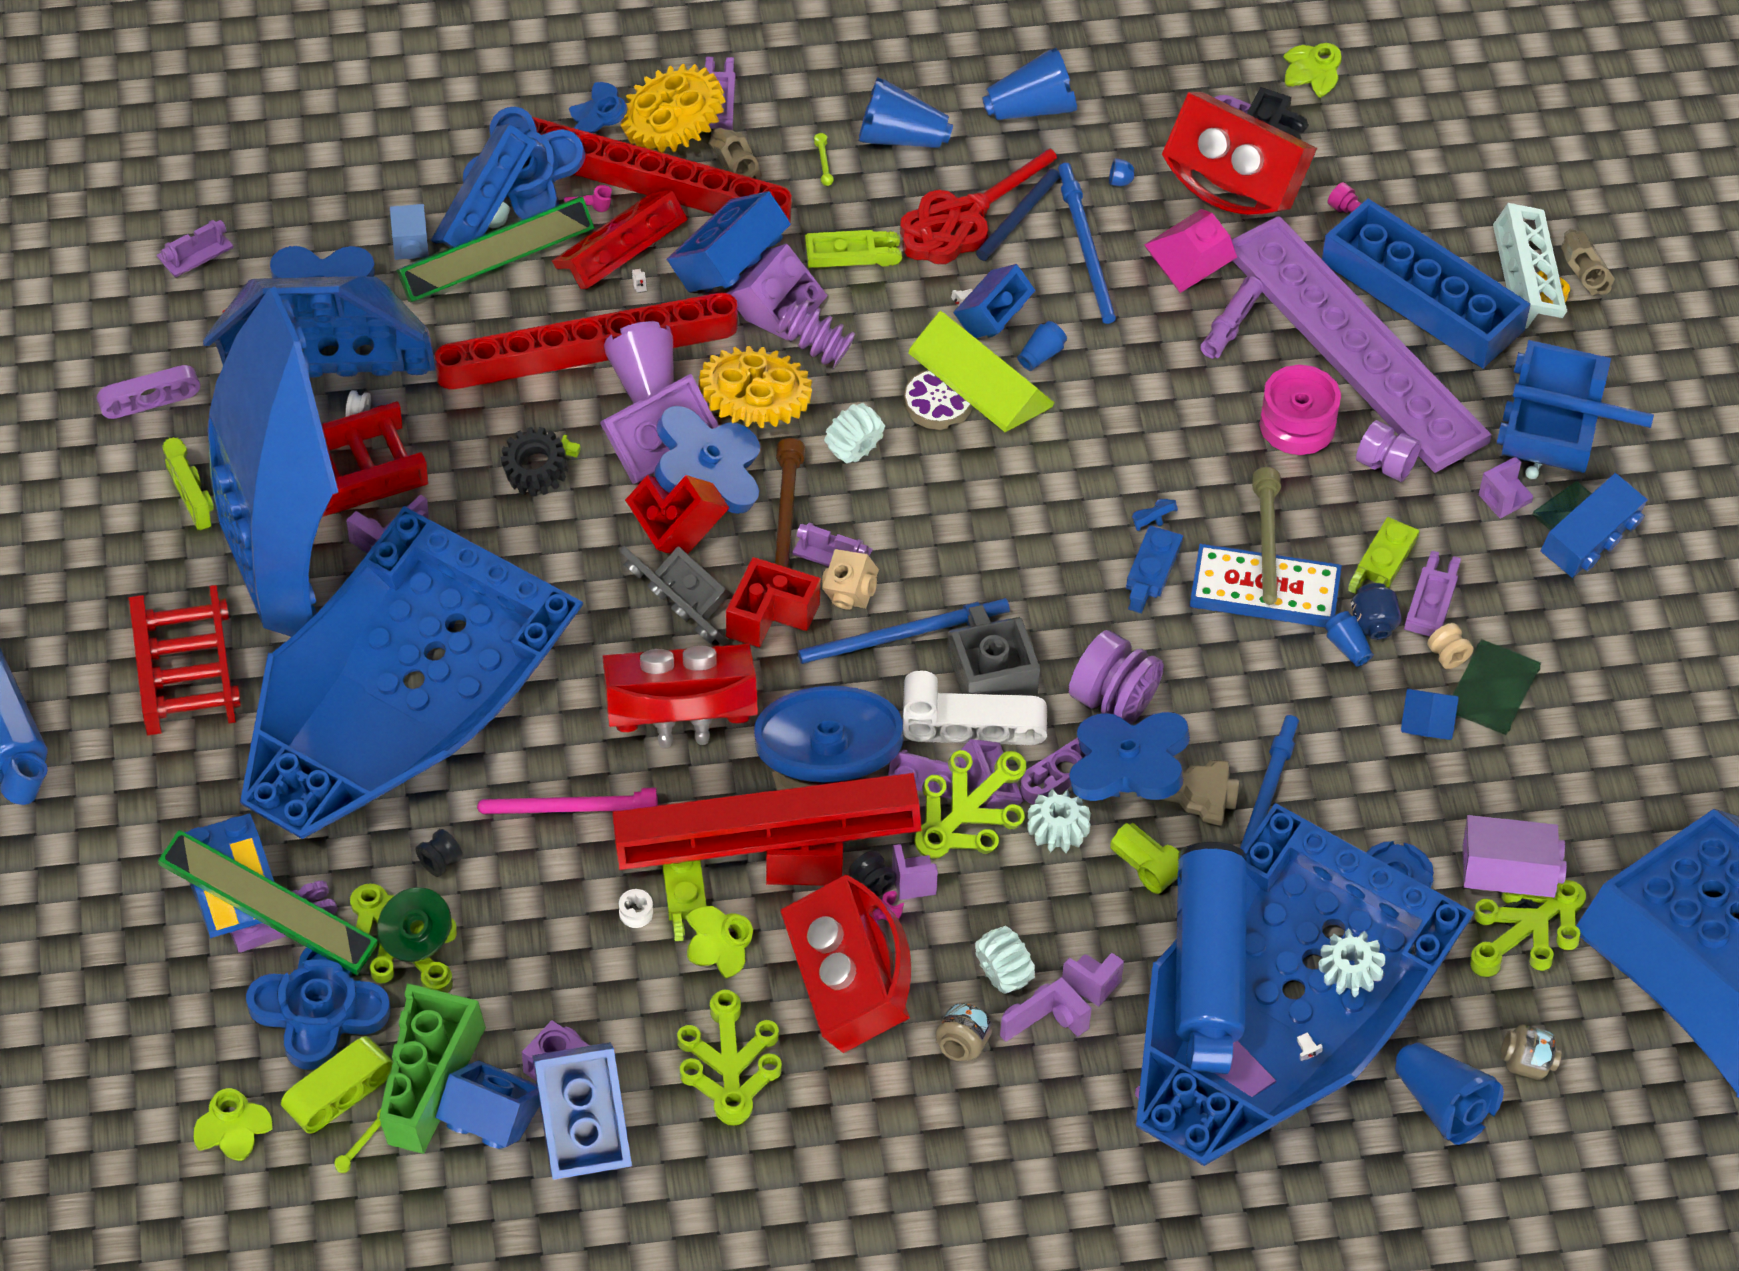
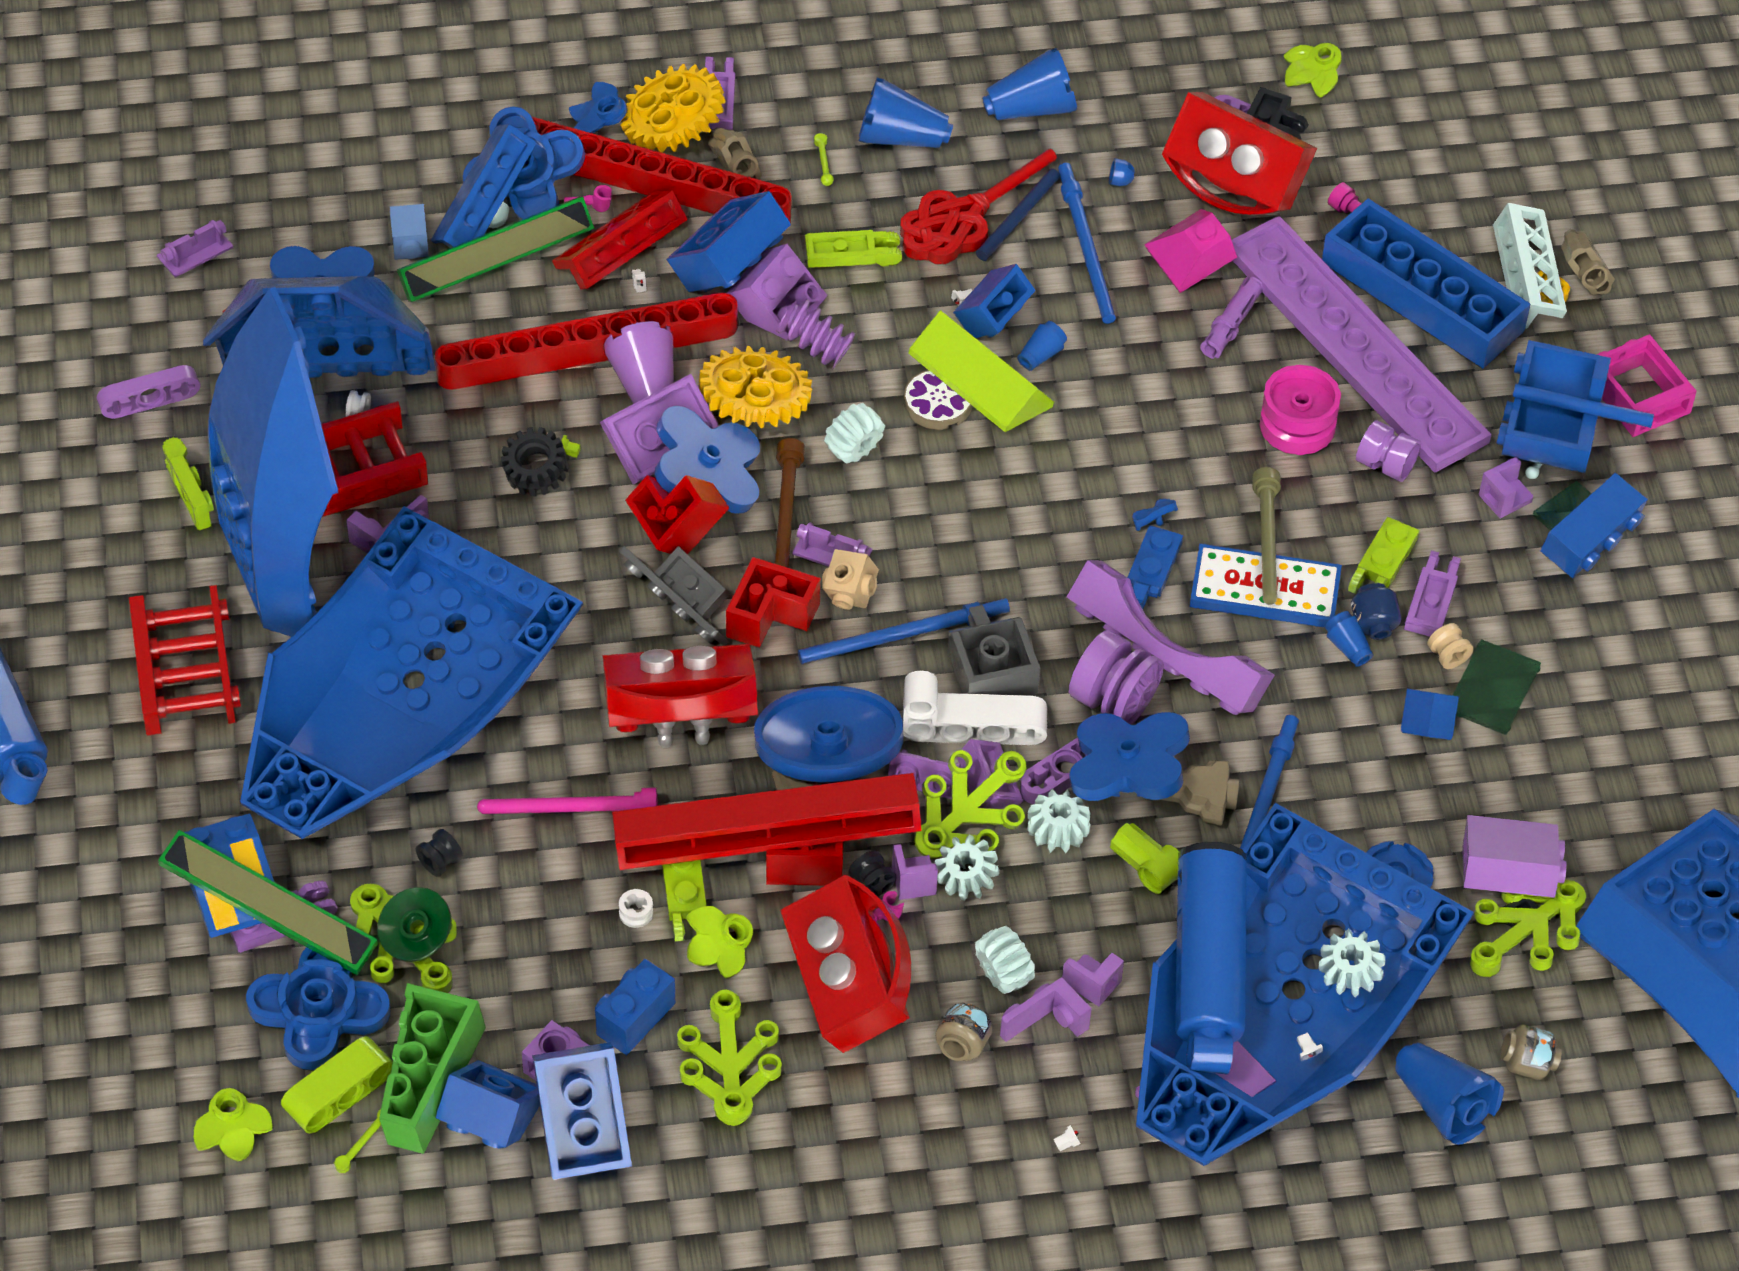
none -> blue brick [595,959,676,1056]
none -> light aqua gear [934,834,999,901]
none -> white piece [1054,1125,1081,1151]
none -> medium lavender arch [1067,560,1275,715]
none -> dark pink window [1597,334,1697,437]

